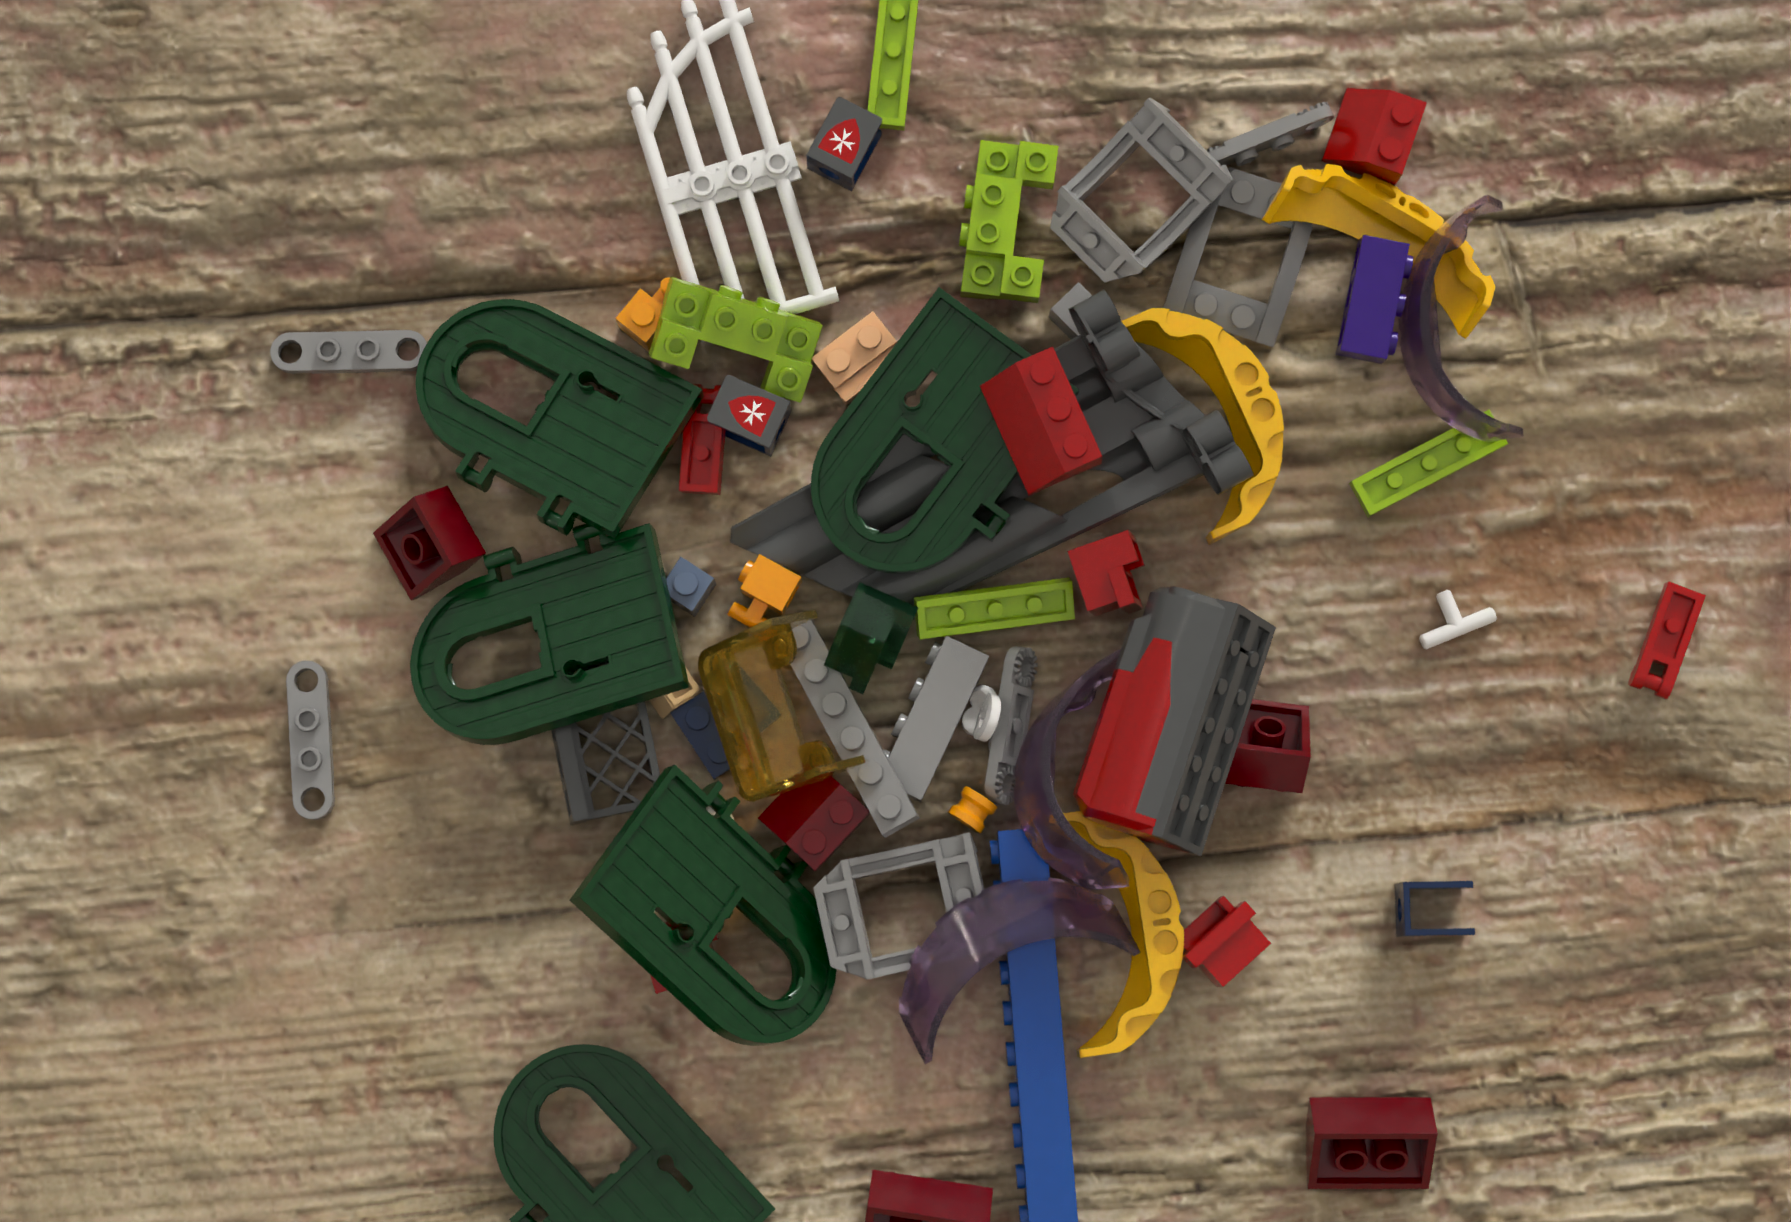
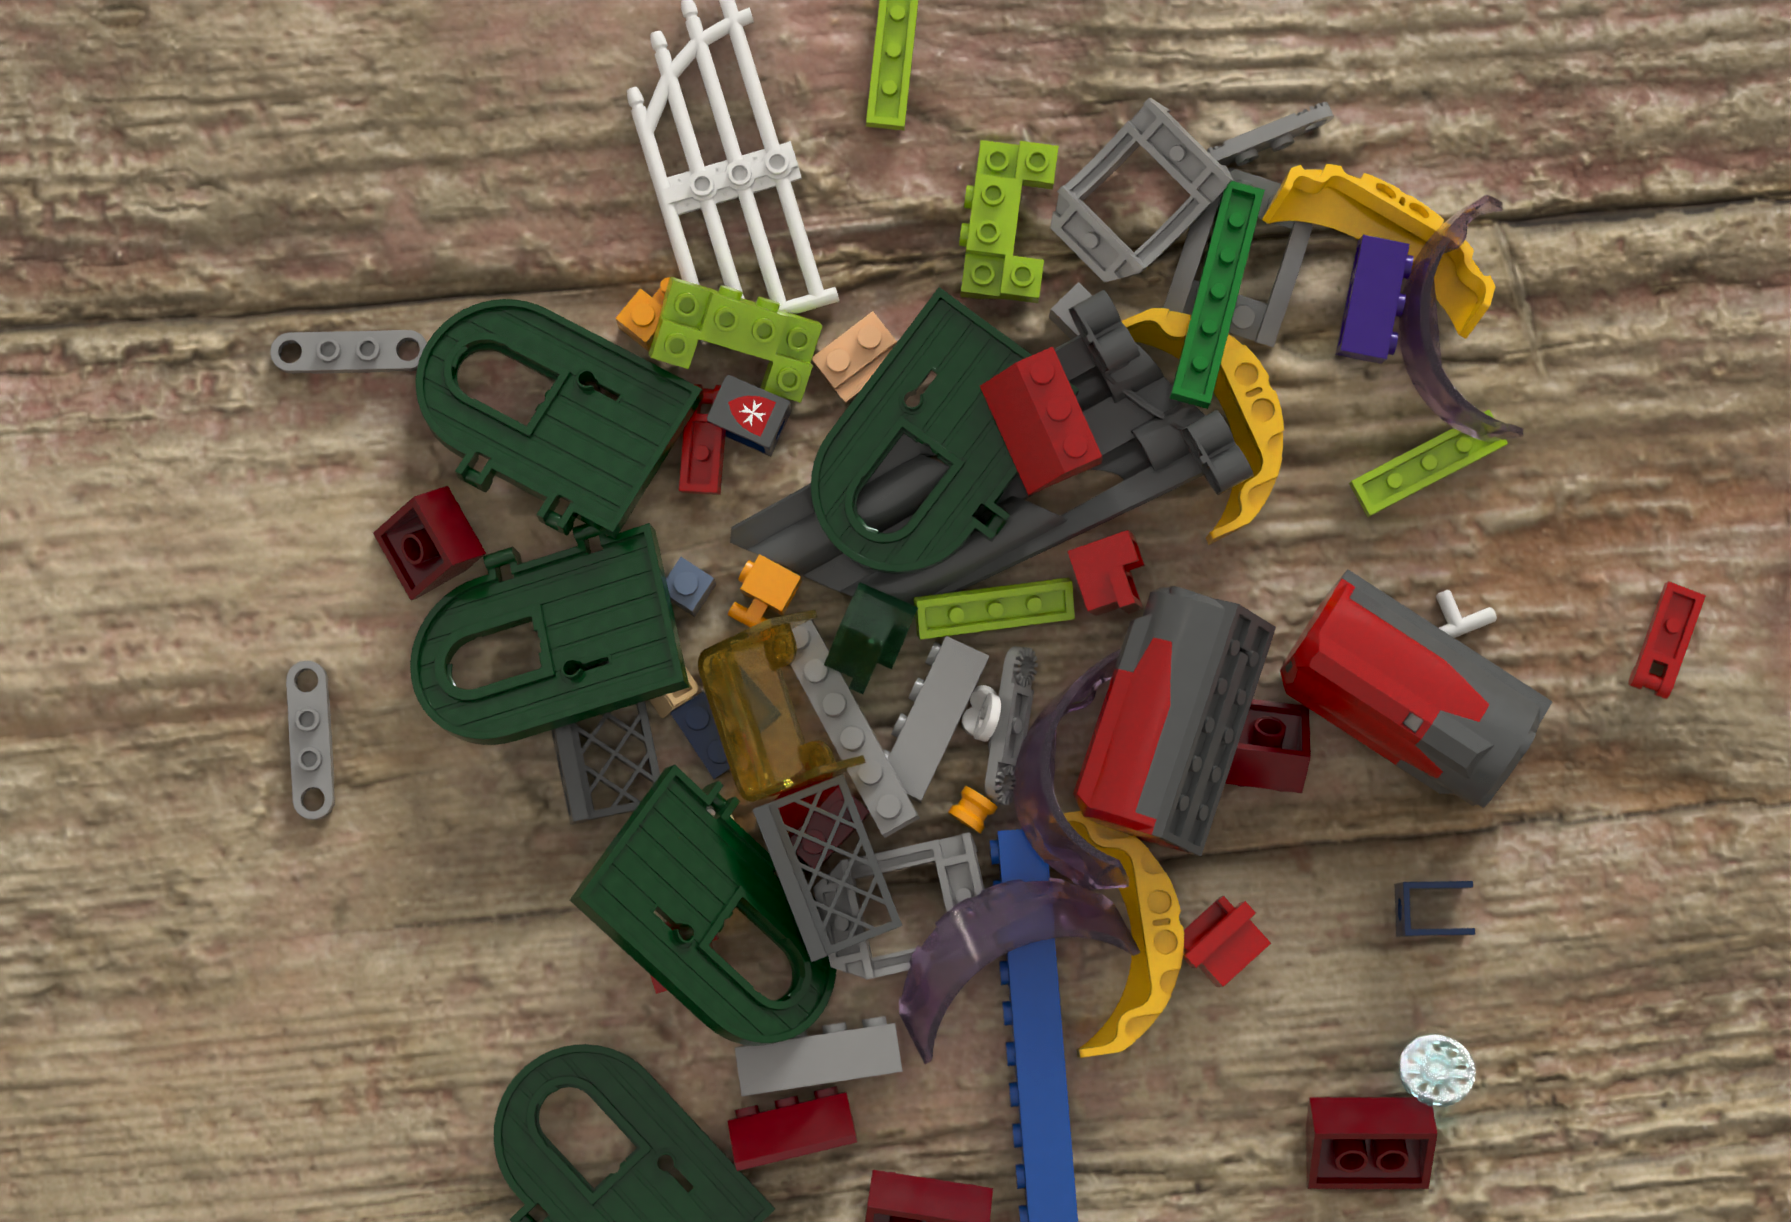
piece [806,97,882,191] -> none
red slope [1321,88,1427,186] -> none
none -> dark red slope [728,1086,858,1171]
none -> light grey brick [735,1016,903,1096]
none -> dark grey fence [752,774,903,962]
none -> green plate [1169,181,1265,409]
none -> piece [1280,569,1552,808]
none -> clear light blue wheel [1399,1034,1476,1107]

